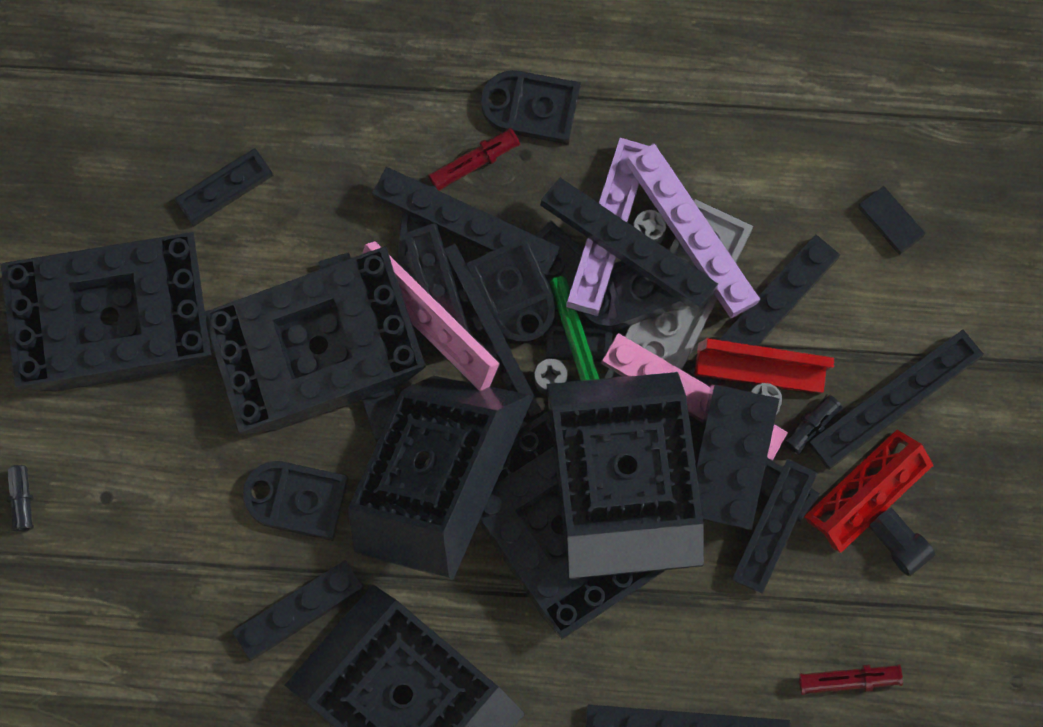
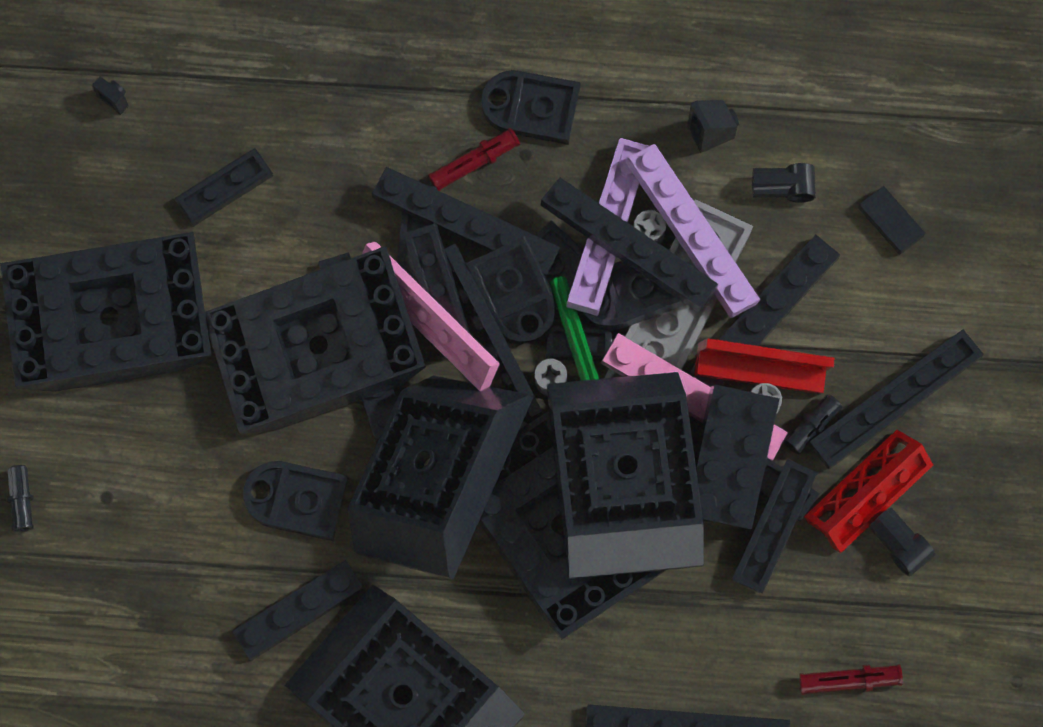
none -> black plate [92,76,129,115]
none -> black slope [687,100,739,153]
none -> black piece [752,163,816,203]

